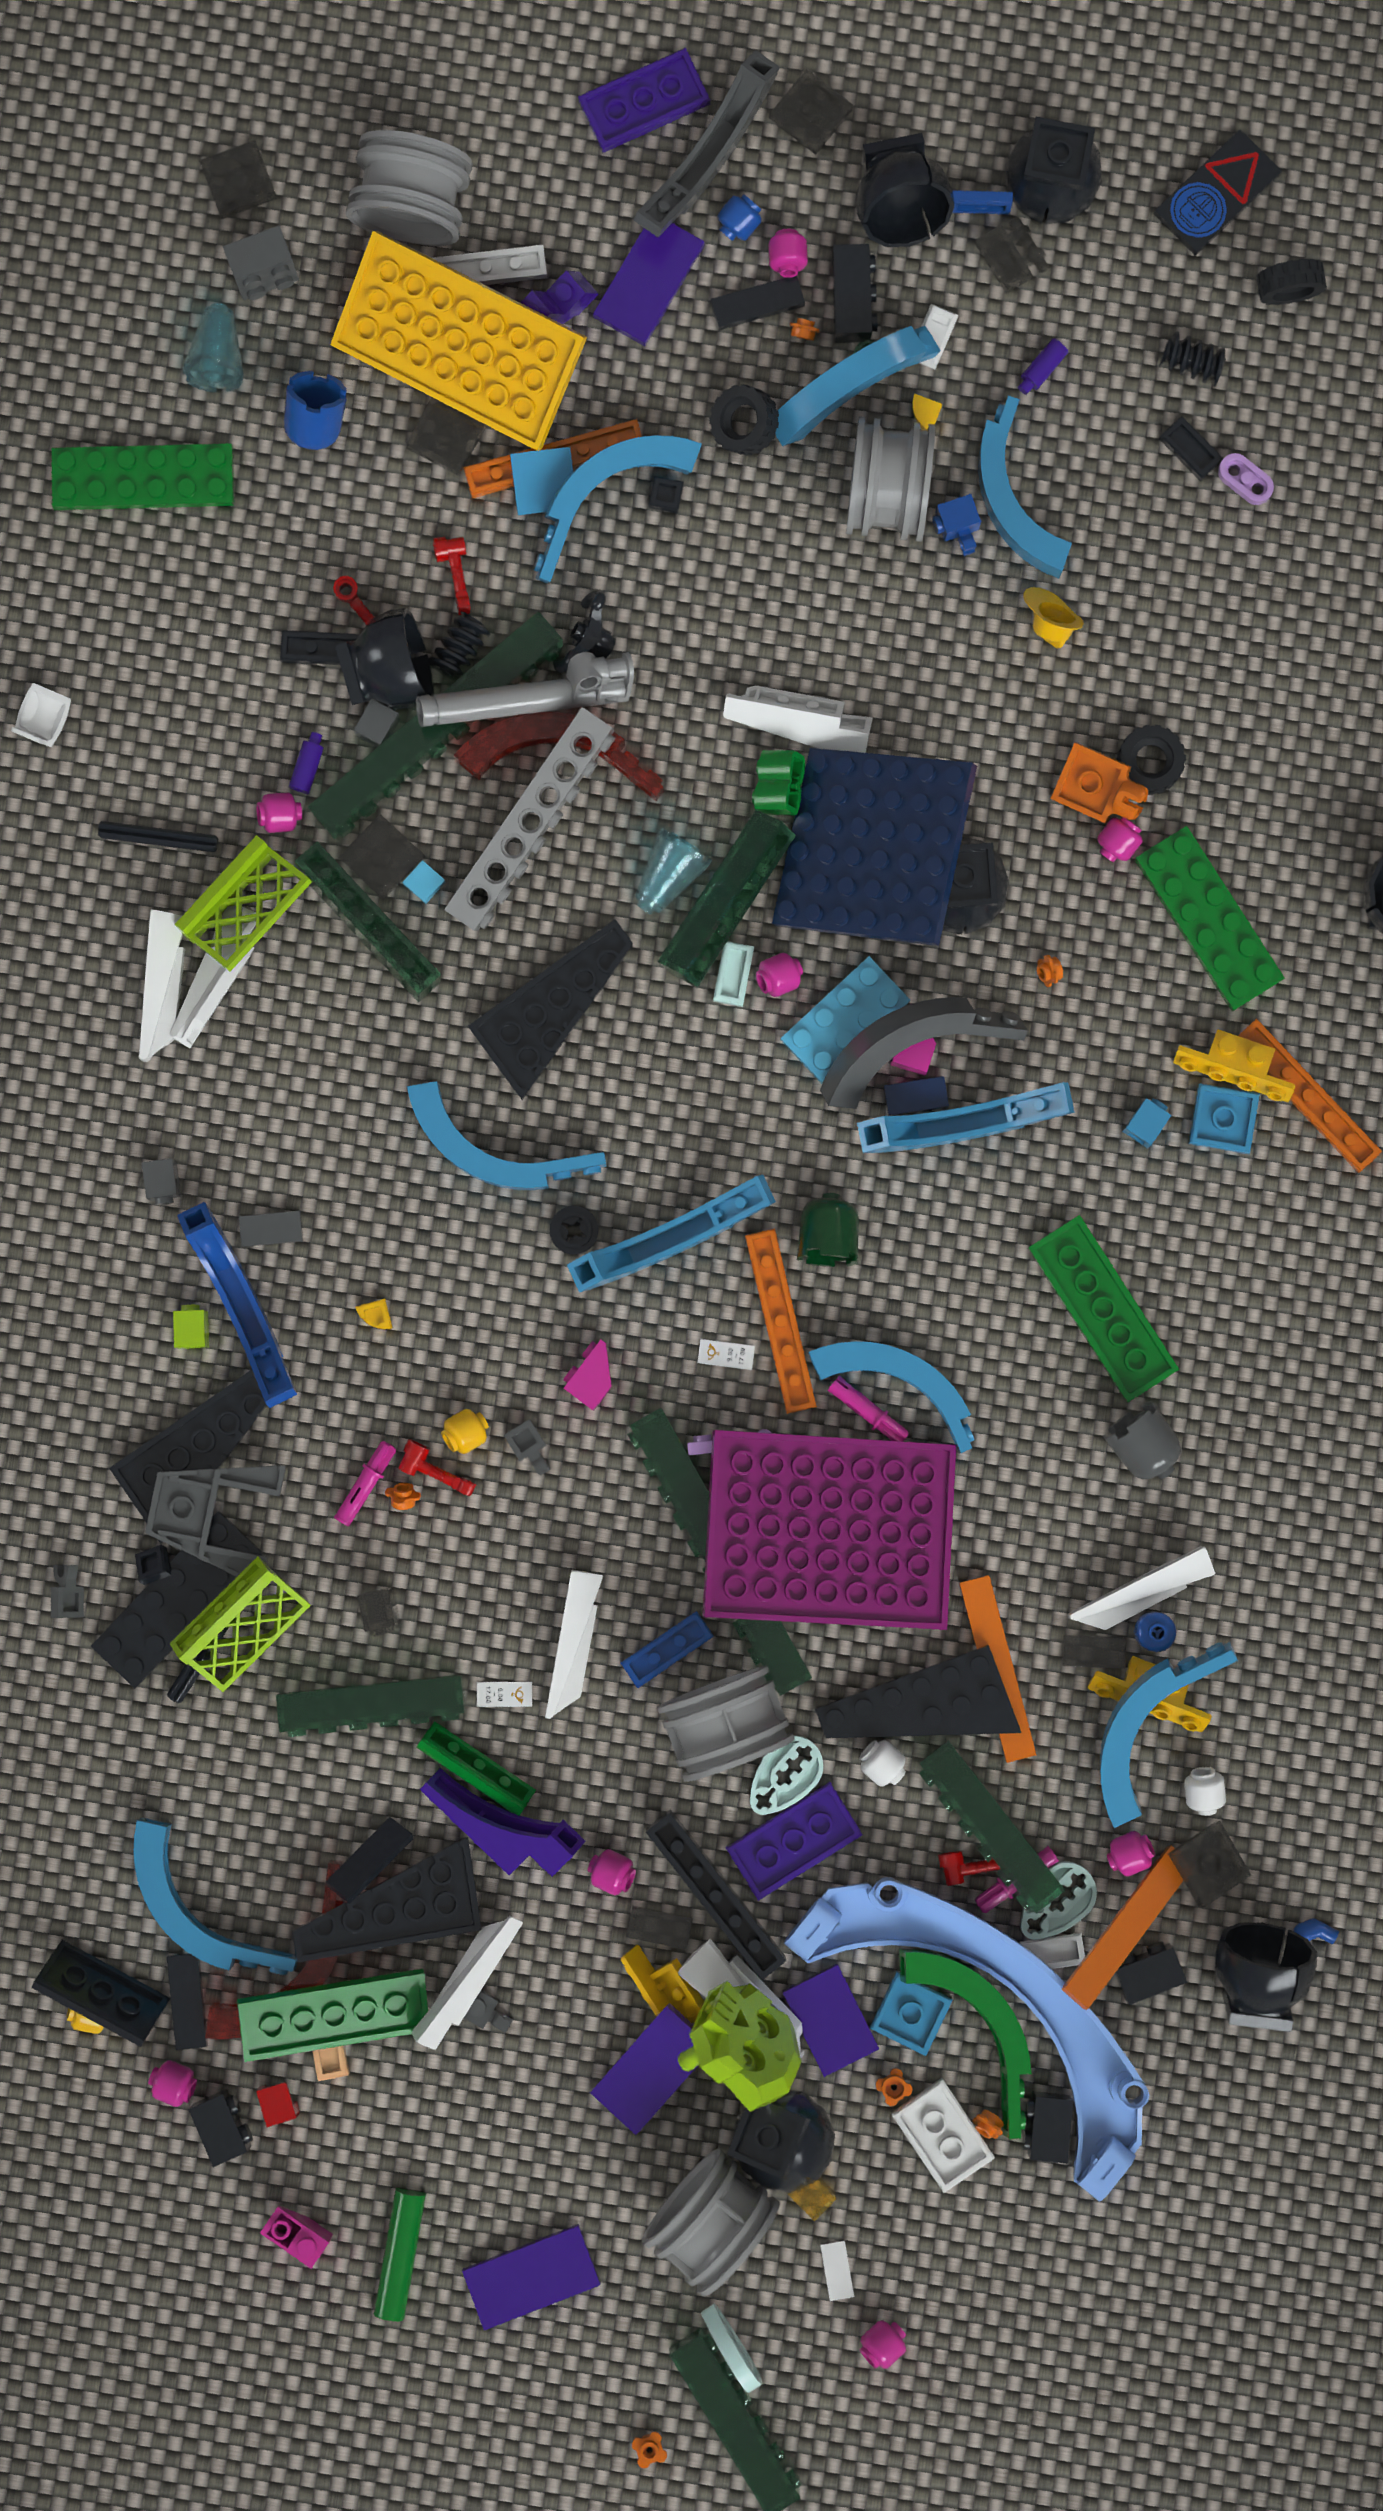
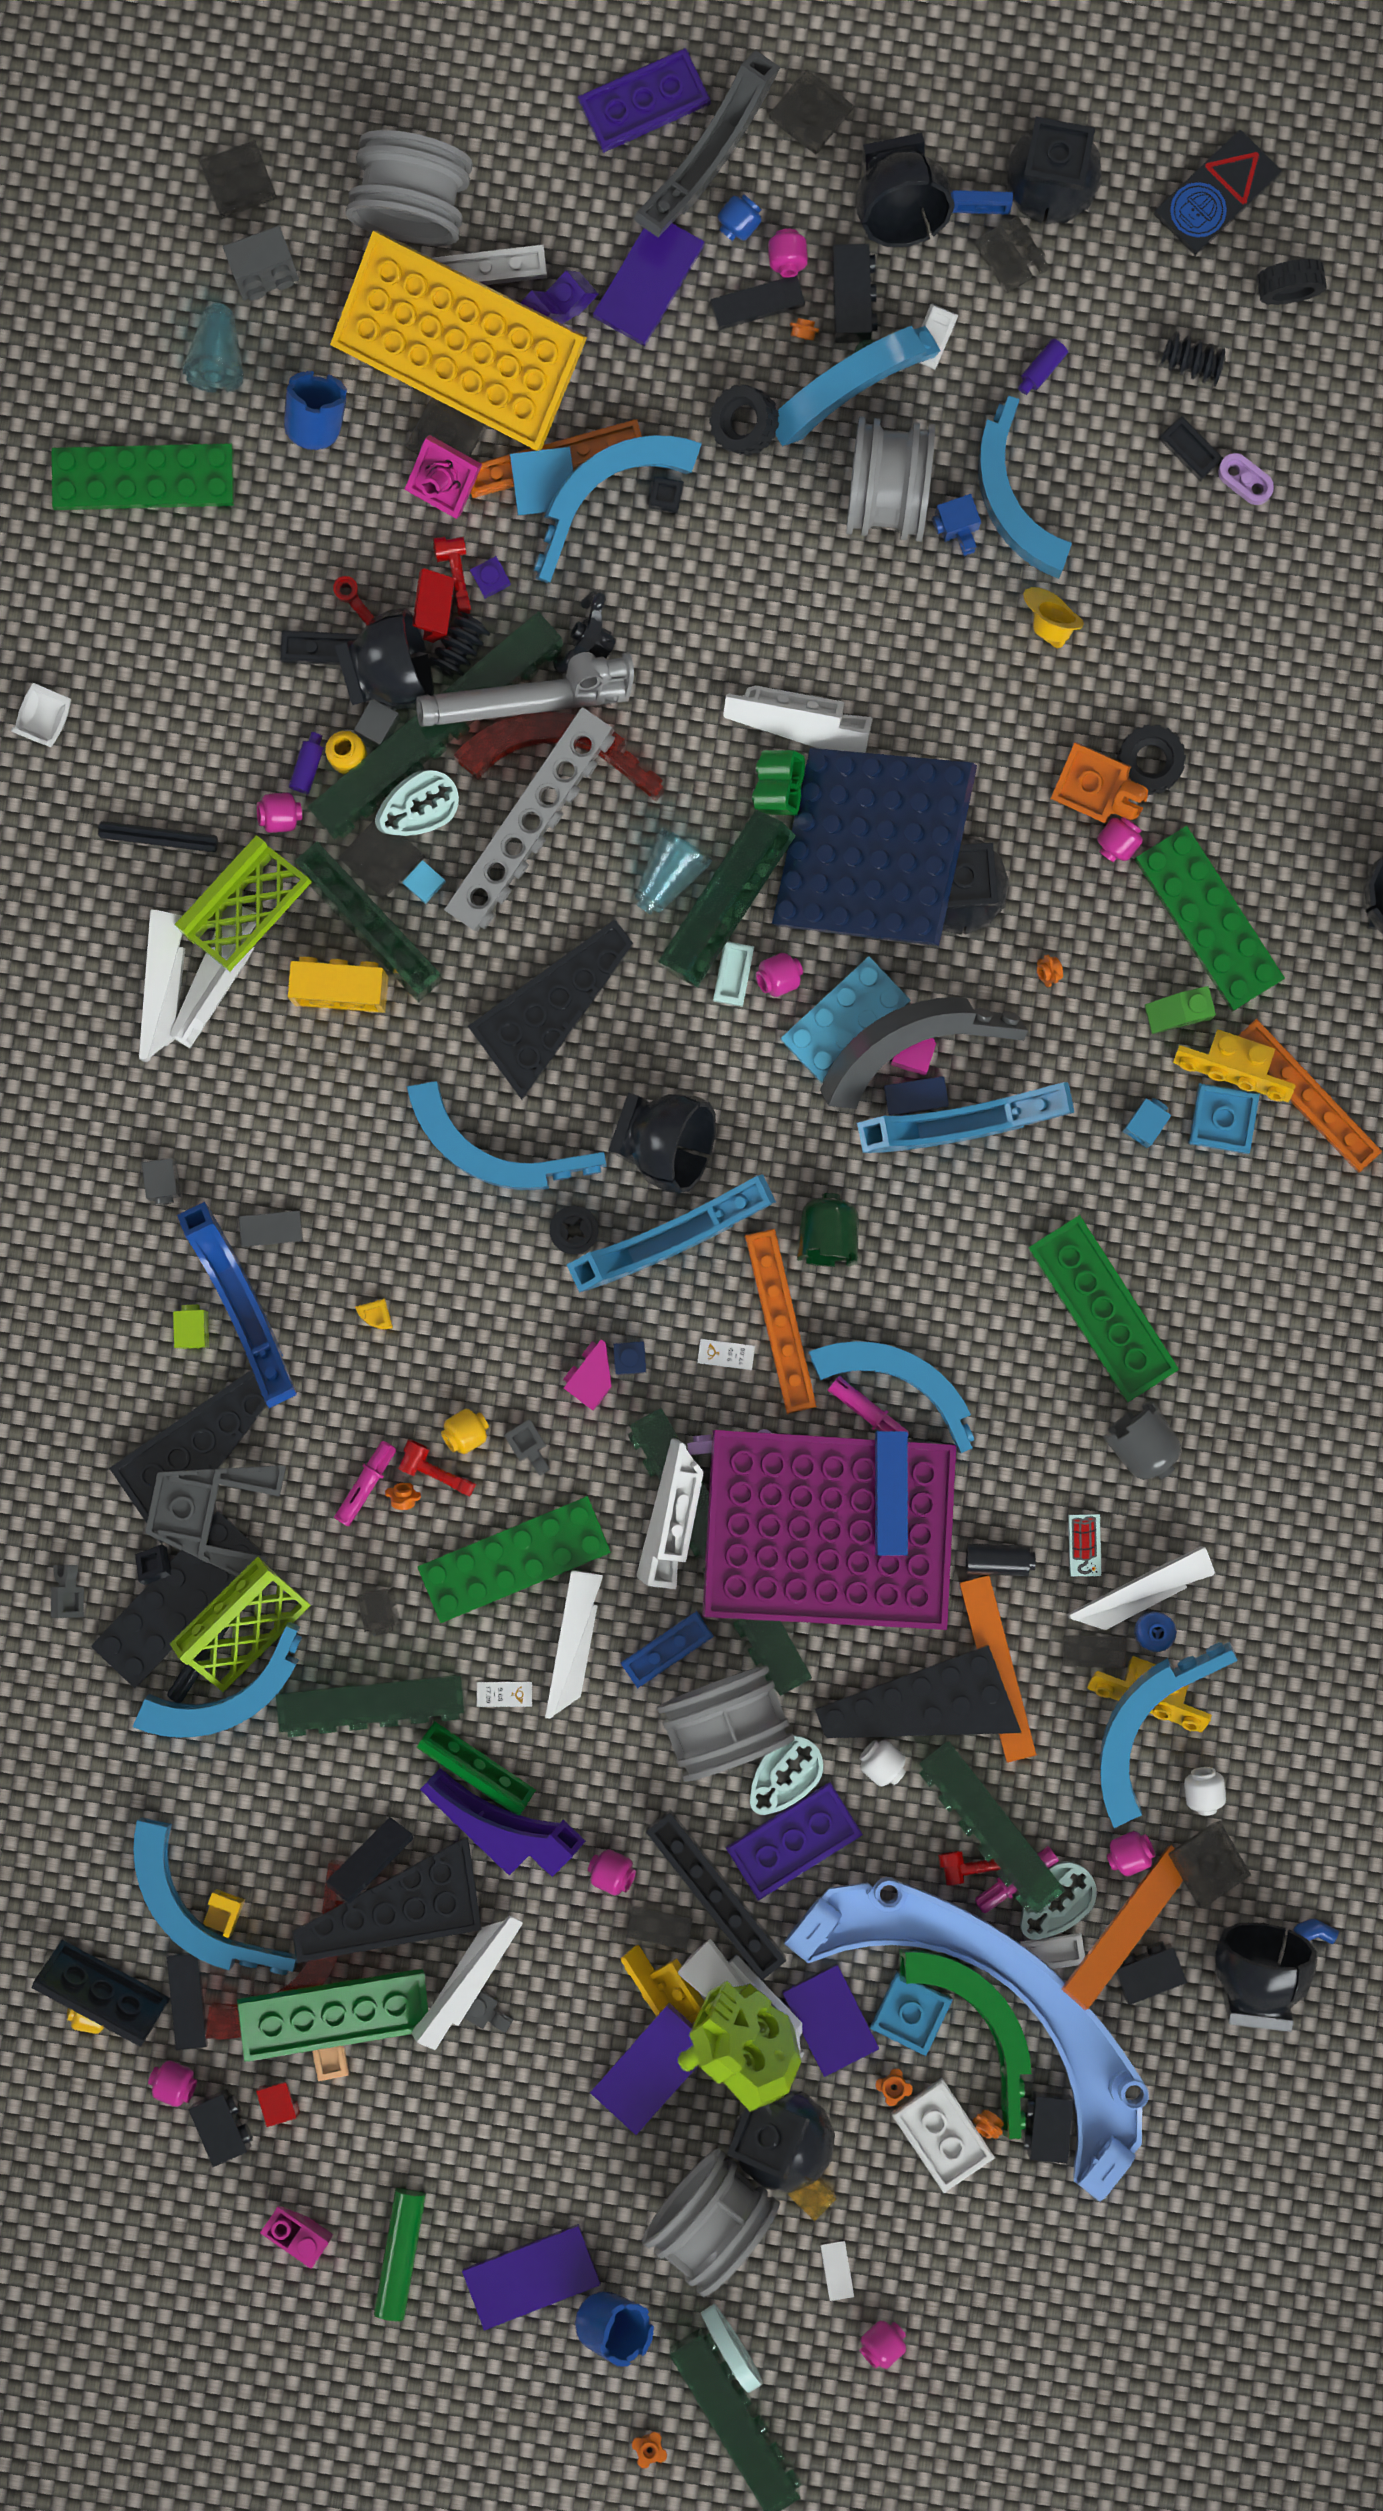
yellow tile [912,393,942,430] -> none
none -> dark azure arch [132,1622,302,1738]
none -> yellow panel [203,1889,245,1938]
none -> yellow brick [288,957,388,1013]
none -> yellow head [325,730,367,774]
none -> light aqua piece [375,770,459,836]
none -> dark pink plate [404,435,482,519]
none -> red panel [412,568,455,643]
none -> green plate [417,1496,611,1624]
none -> dark purple plate [470,556,511,599]
none -> blue cylinder [575,2291,654,2366]
none -> black plate [608,1093,716,1193]
none -> dark blue brick [613,1341,647,1376]
none -> white wedge [637,1438,704,1589]
none -> blue tile [875,1431,908,1556]
none -> black brick [966,1544,1036,1576]
none -> tile [1068,1514,1101,1577]
none -> bright green slope [1144,986,1216,1034]

